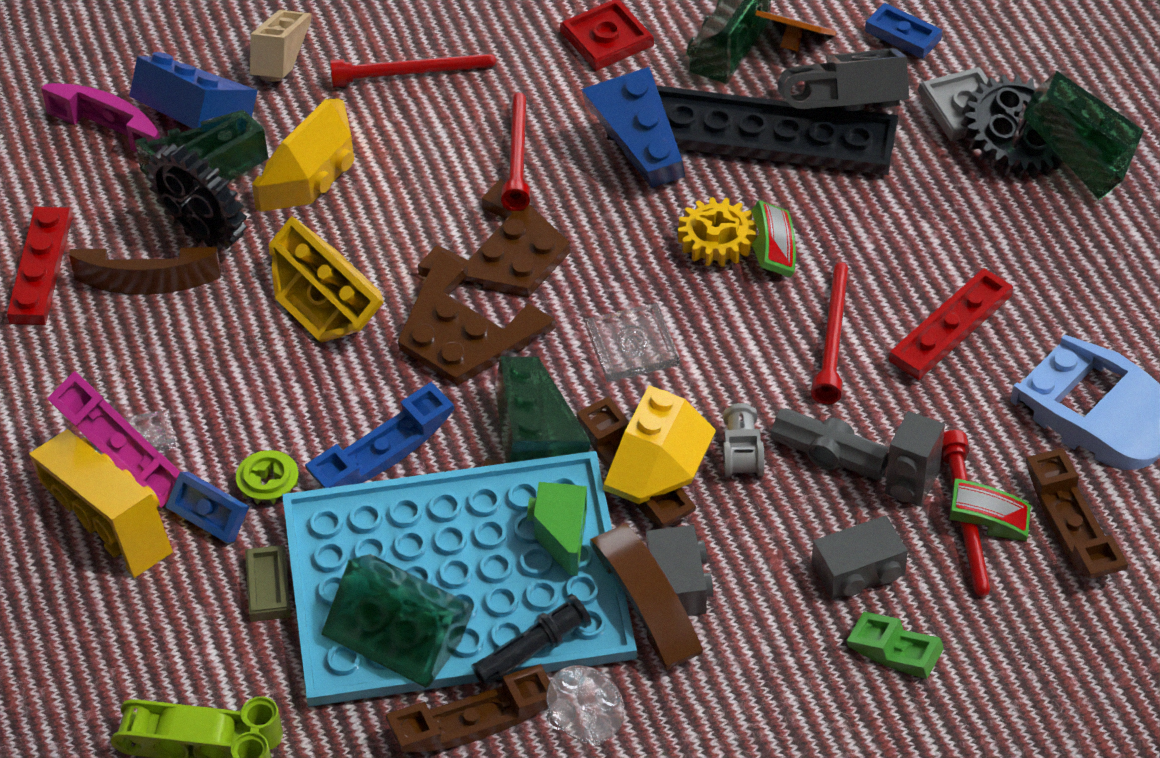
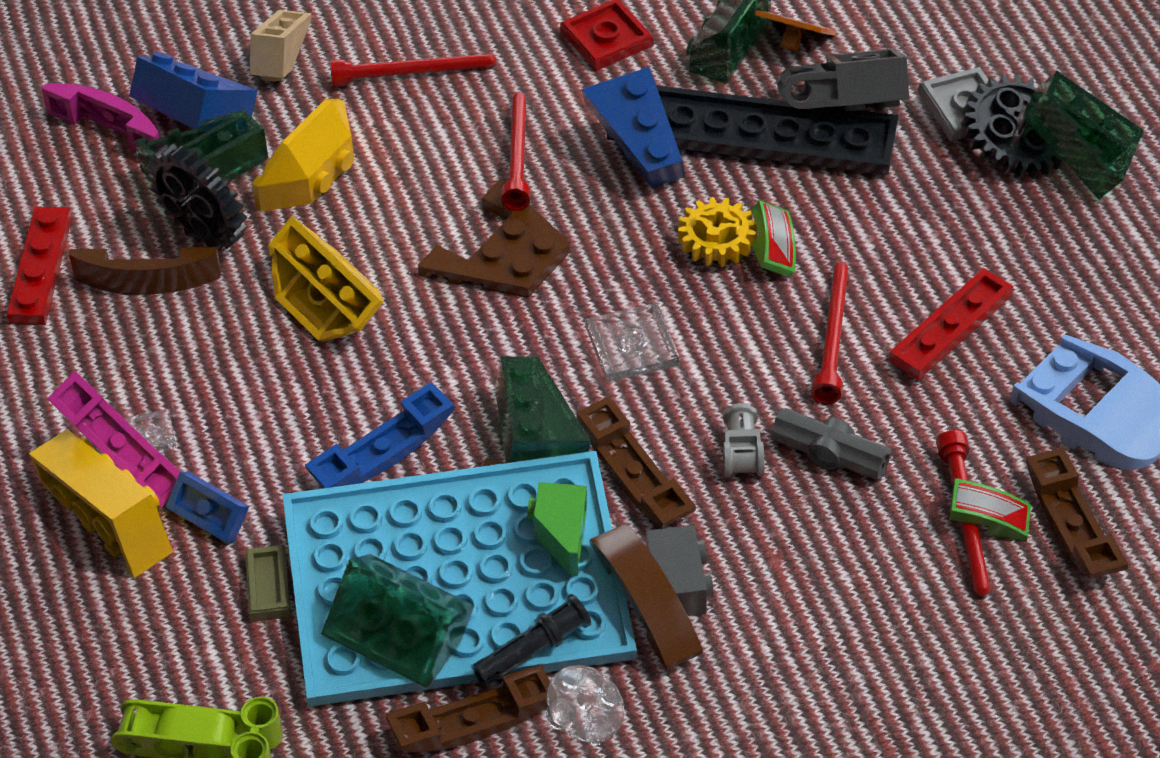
lime gear [236,450,299,504] -> none
reddish brown wing [398,250,556,386] -> none
yellow wedge [602,385,716,504] -> none
dark grey brick [812,515,908,600] -> none
bright green slope [847,611,944,679] -> none
blue plate [865,3,942,59] -> none
dark grey brick [885,411,945,507] -> none

